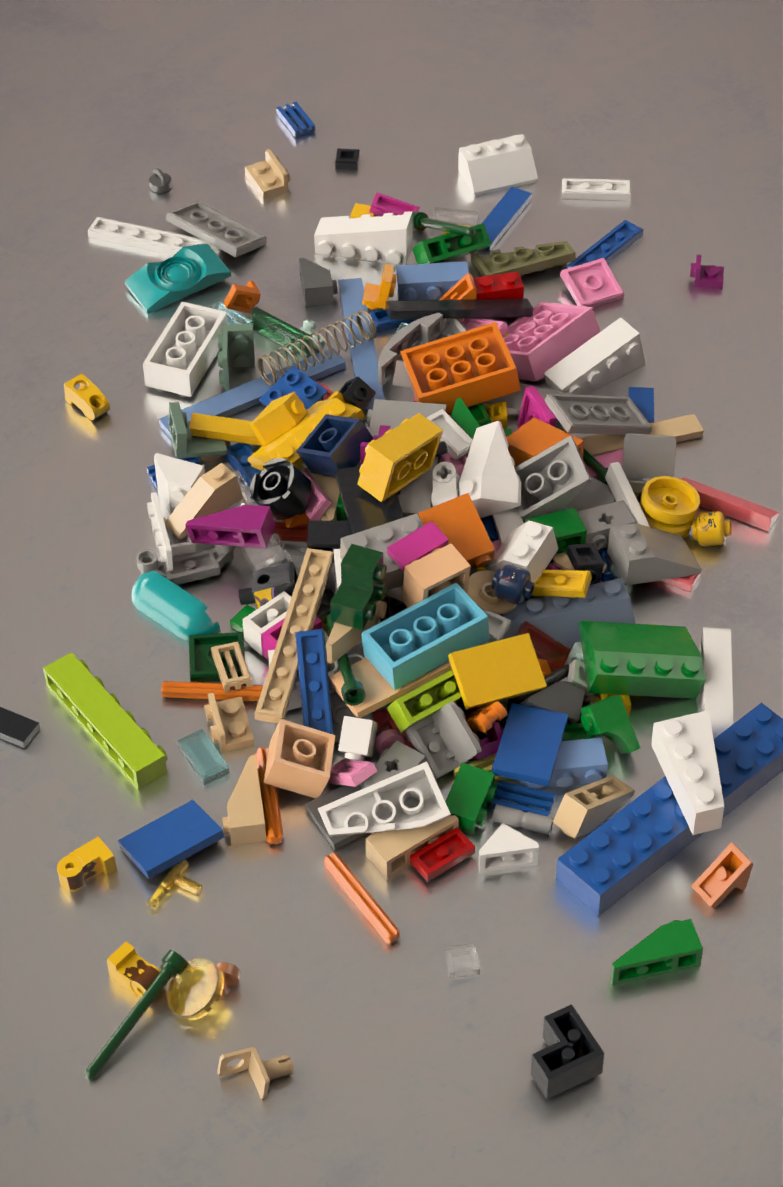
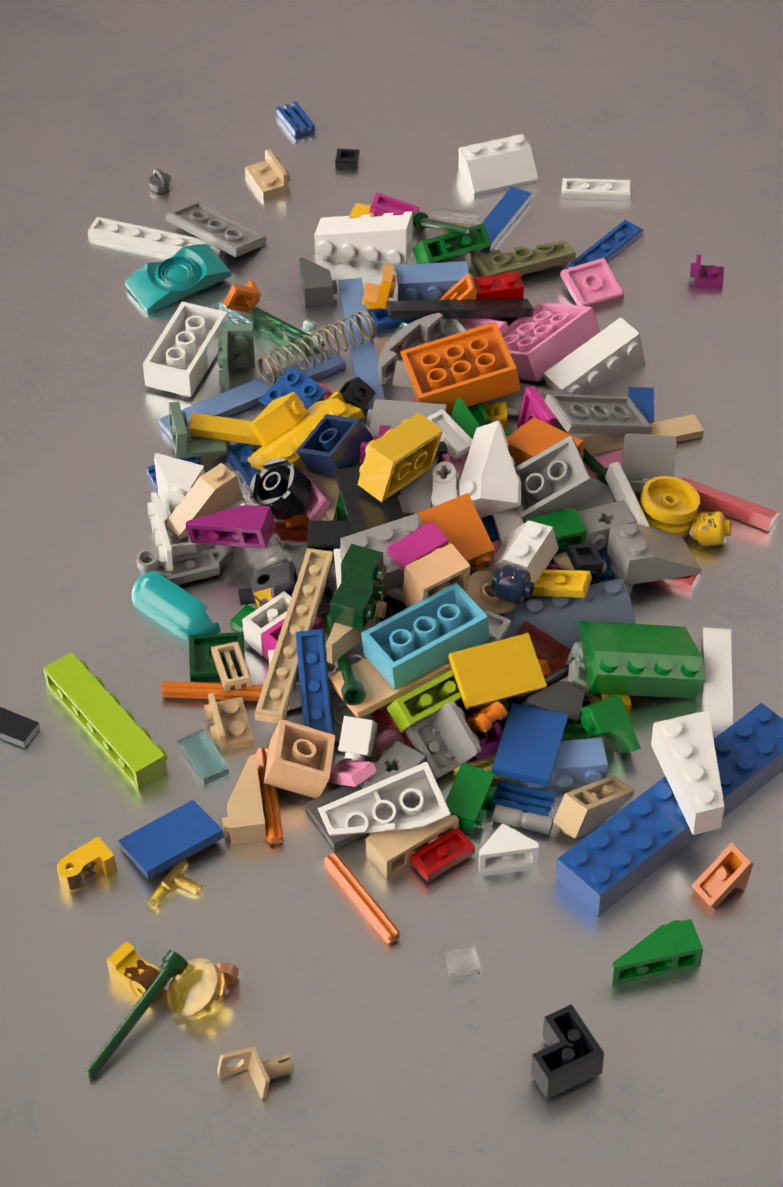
yellow leg [64,373,110,420] -> none

